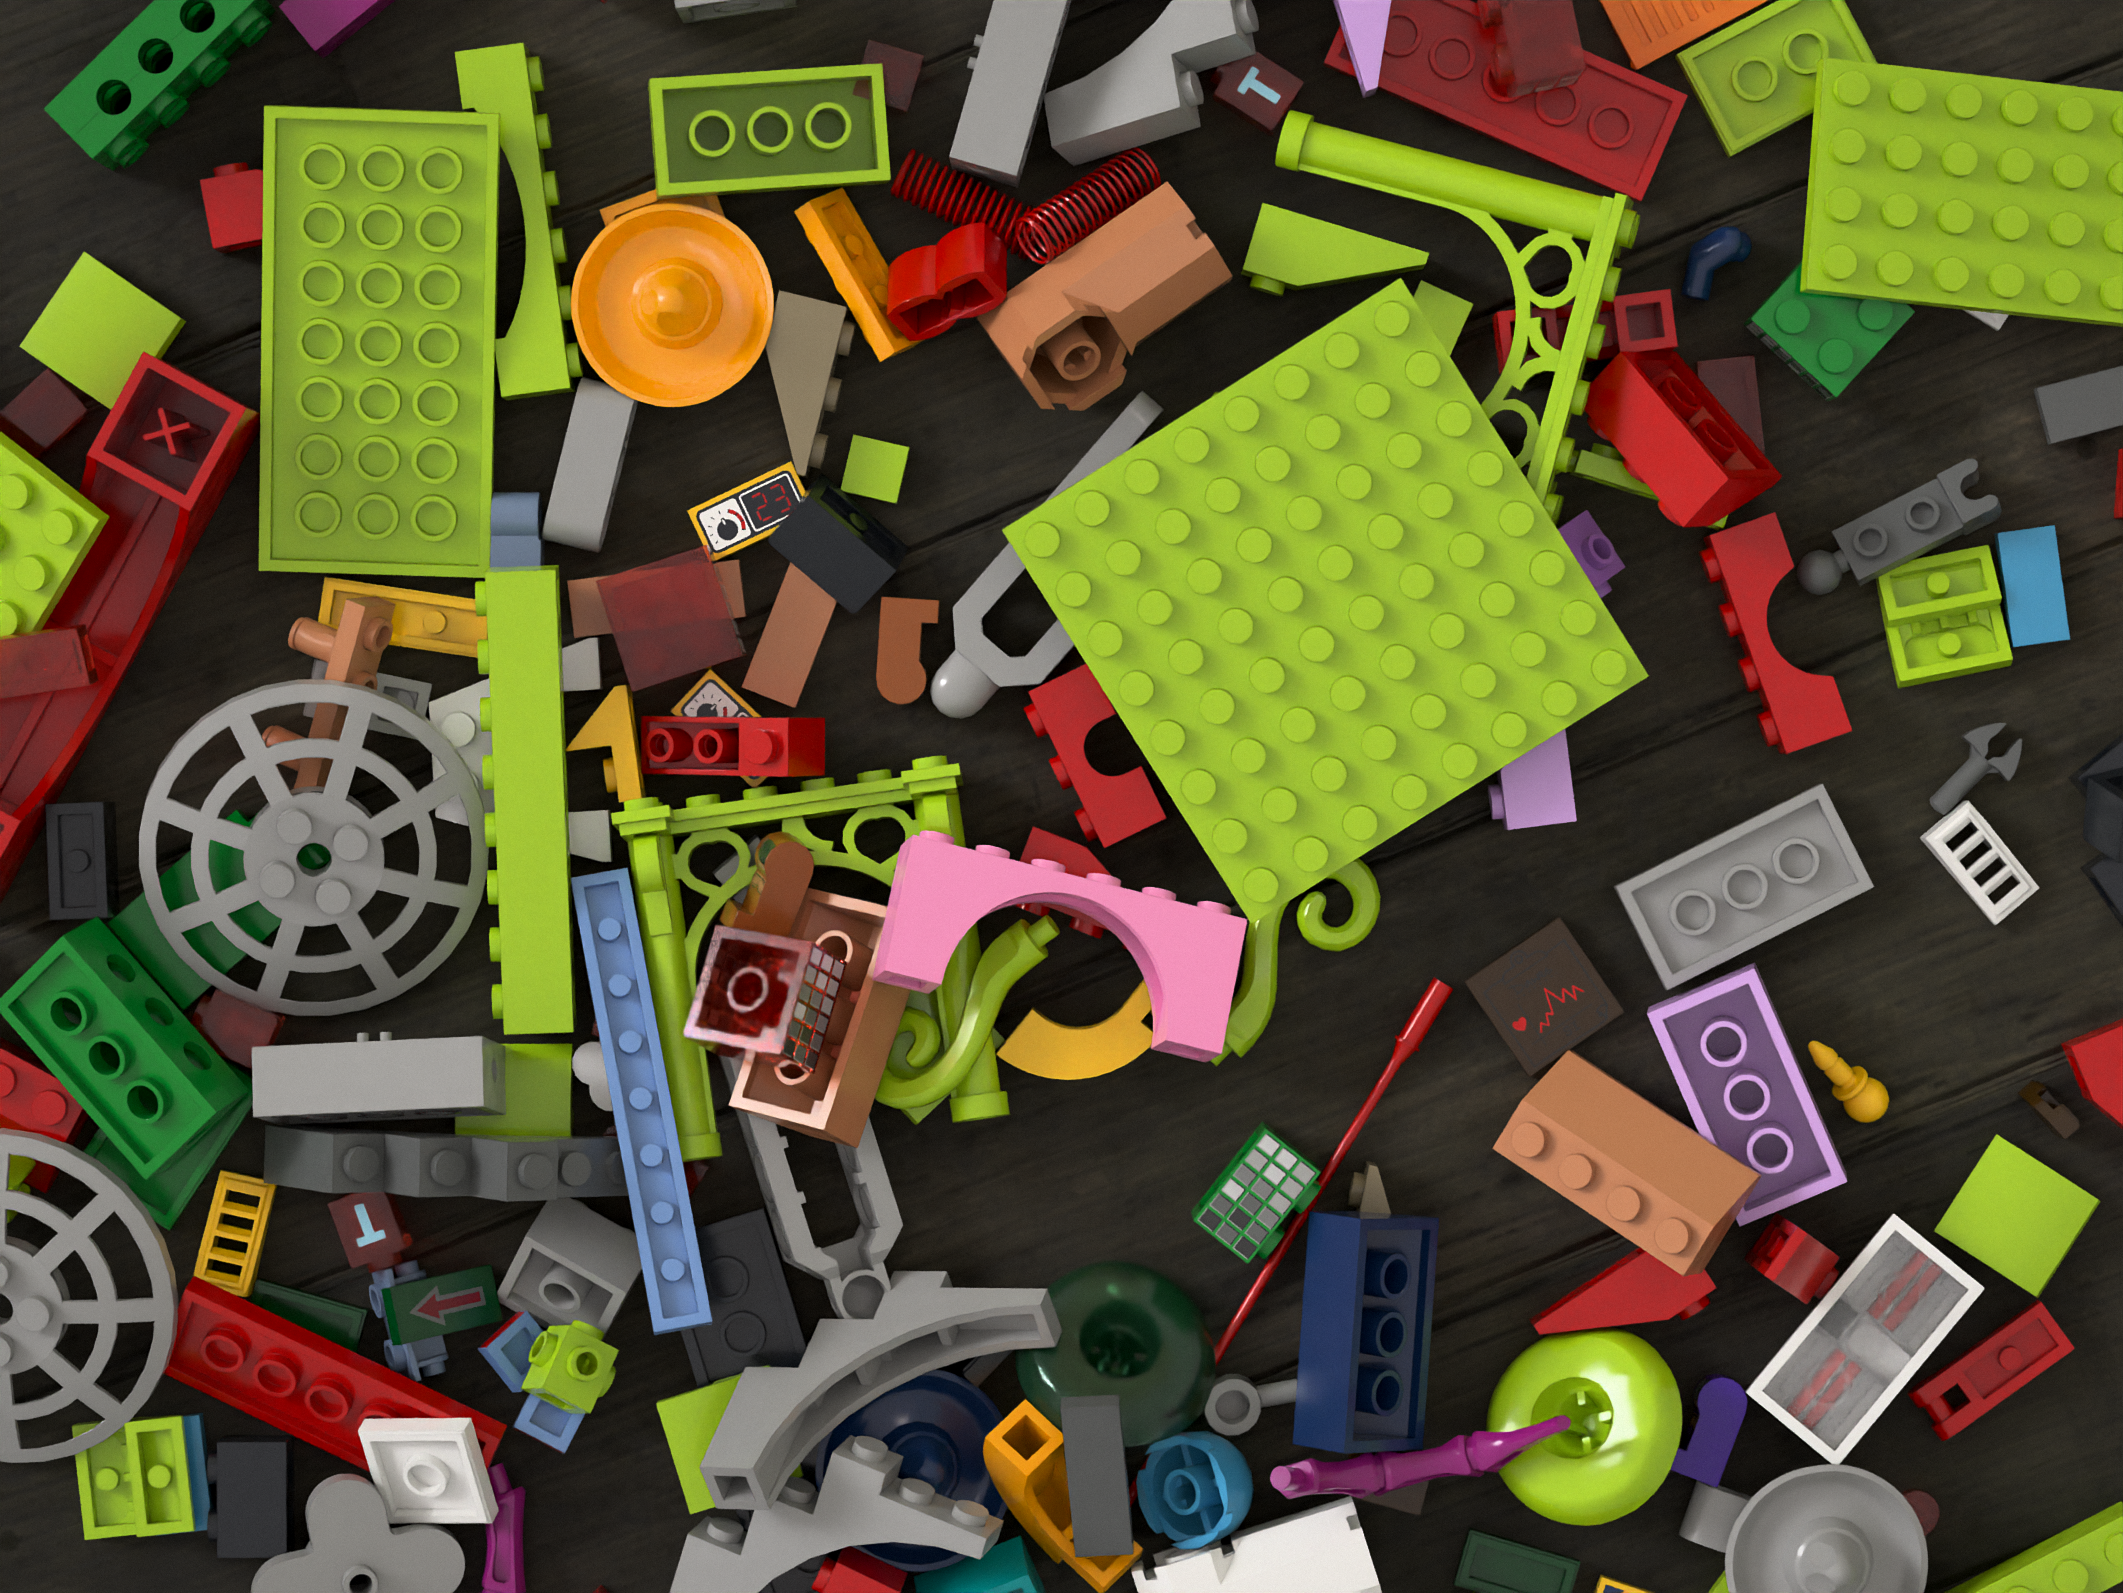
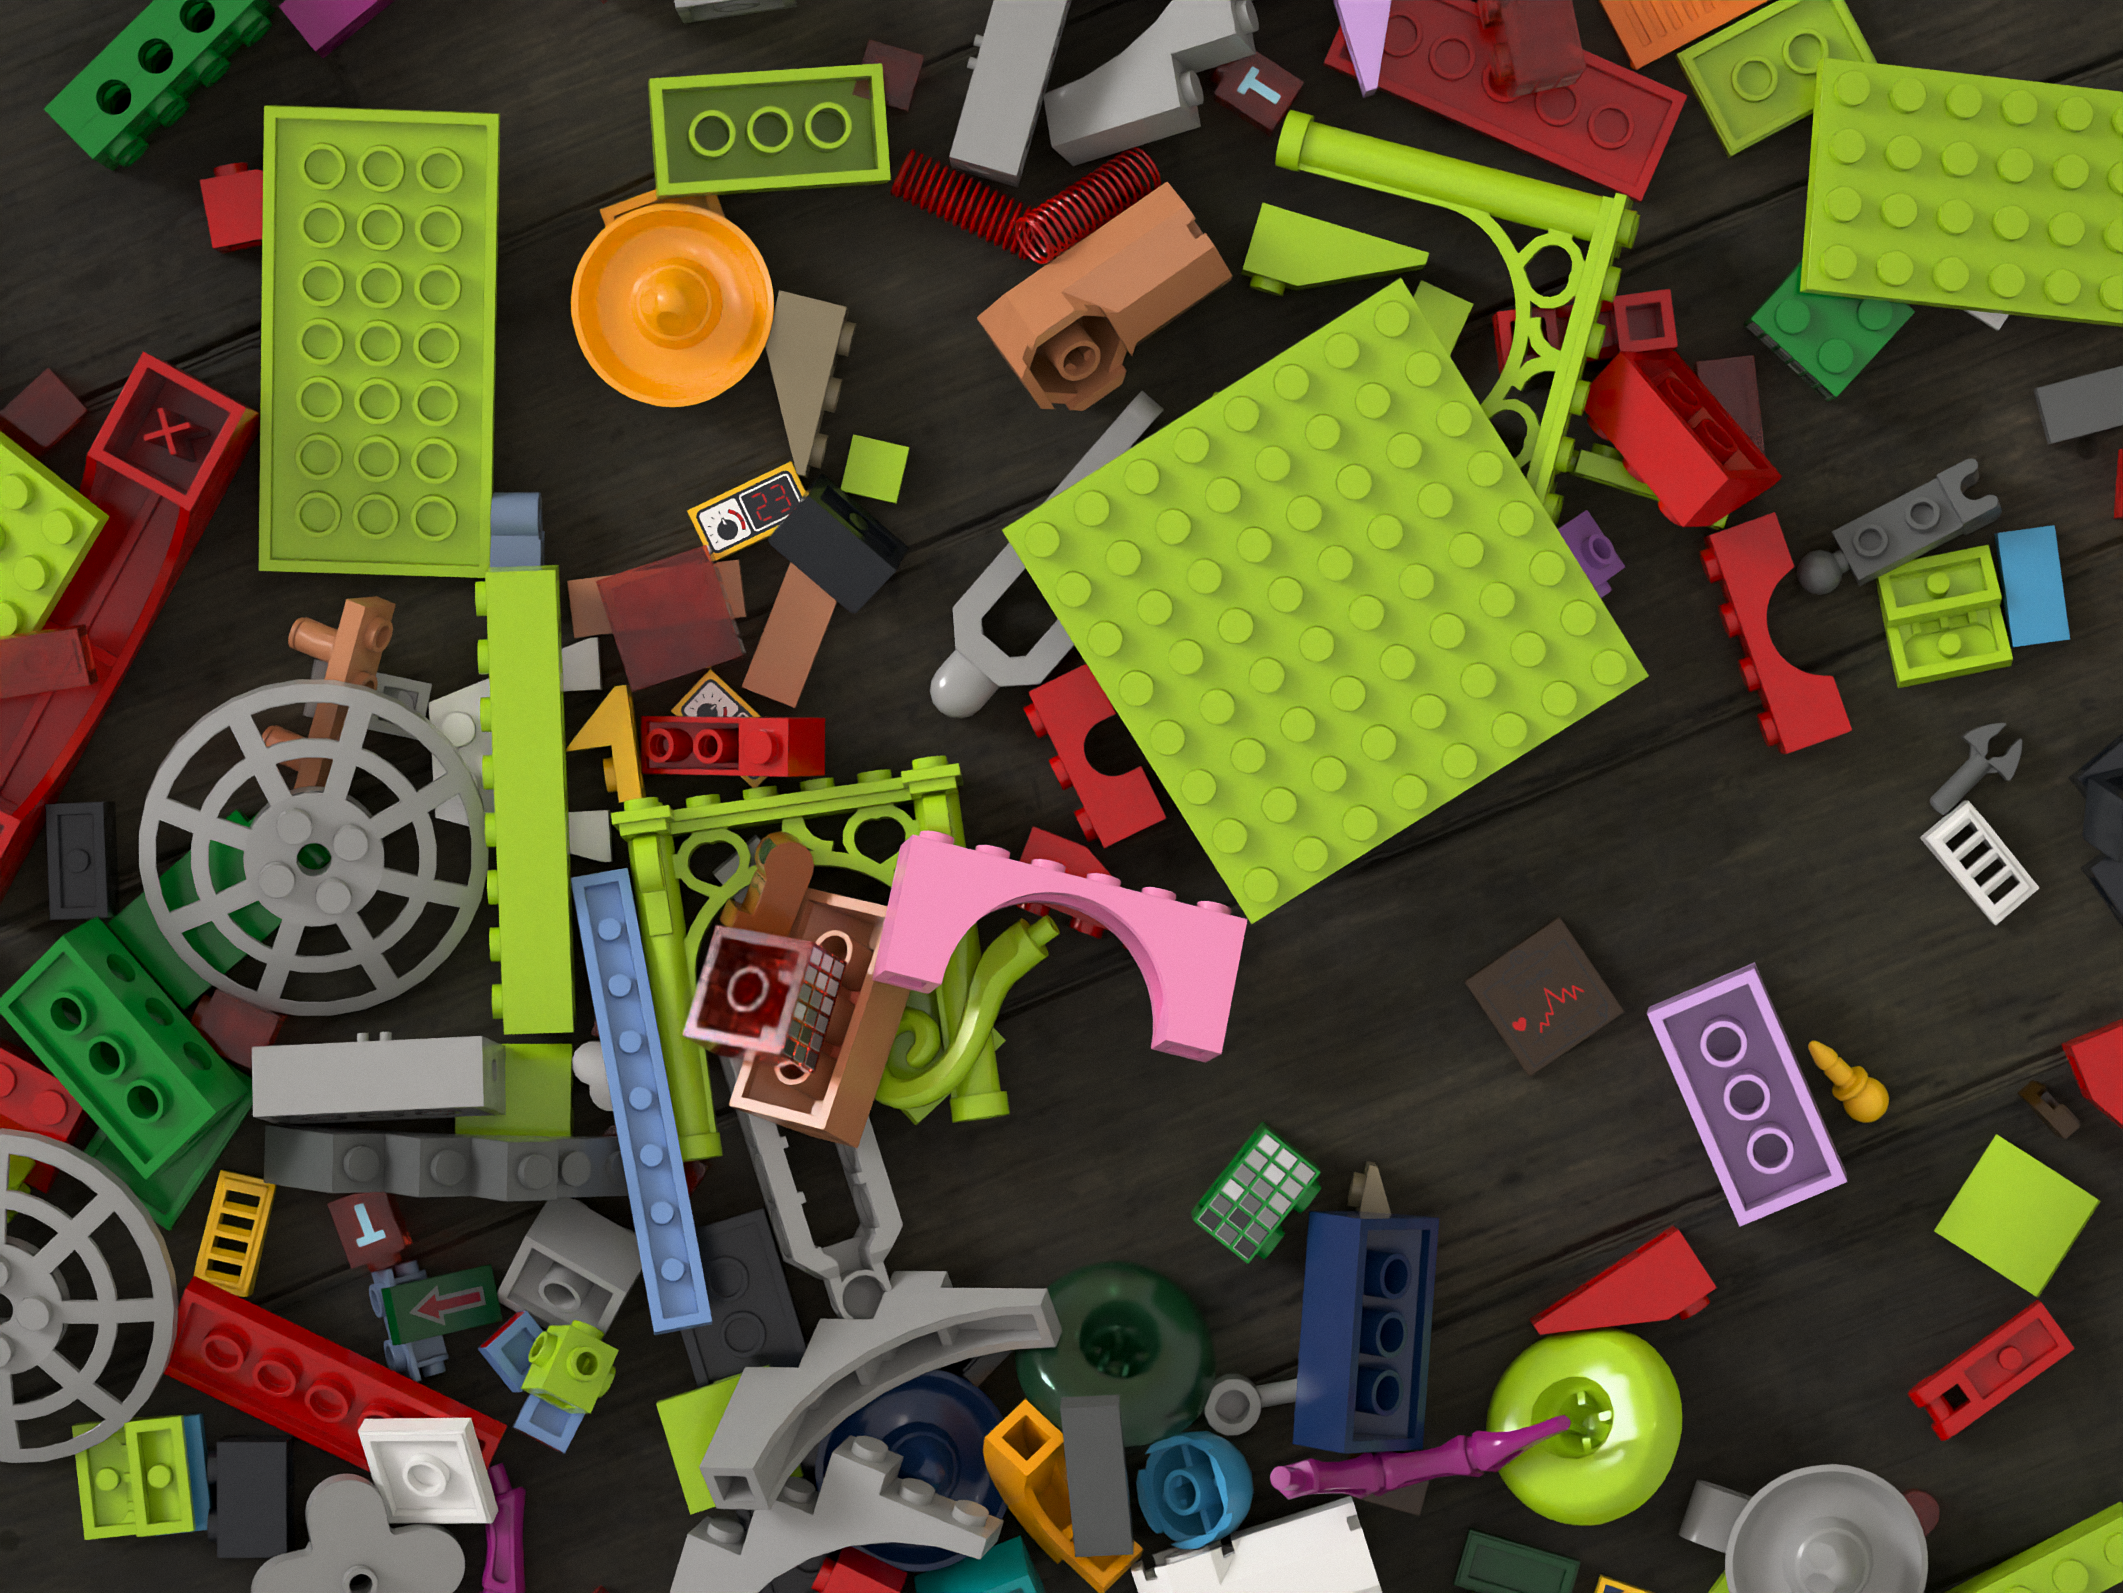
lime slope [19,252,186,410] -> none
dark green tile [250,1278,370,1353] -> none
yellow tile [318,577,488,658] -> none
lime arch [455,43,583,401] -> none
light grey beam [542,377,638,553] -> none
light orange plate [794,187,923,362] -> none
dark orange leg [876,597,940,704] -> none
red brick [887,222,1007,341] -> none
yellow arch [996,979,1153,1080] -> none
red piece [1129,977,1453,1507] -> none
lime plant [1210,858,1381,1067] -> none
lavender slope [1488,729,1577,830] -> none
nougat slope [1492,1050,1762,1276] -> none
light grey plate [1614,784,1874,990] -> none
dark purple leg [1670,1373,1748,1488] -> none
dark blue arm [1681,226,1752,301] -> none
red slope [1743,1213,1840,1304] -> none
clear brick [1745,1214,1985,1464] -> none

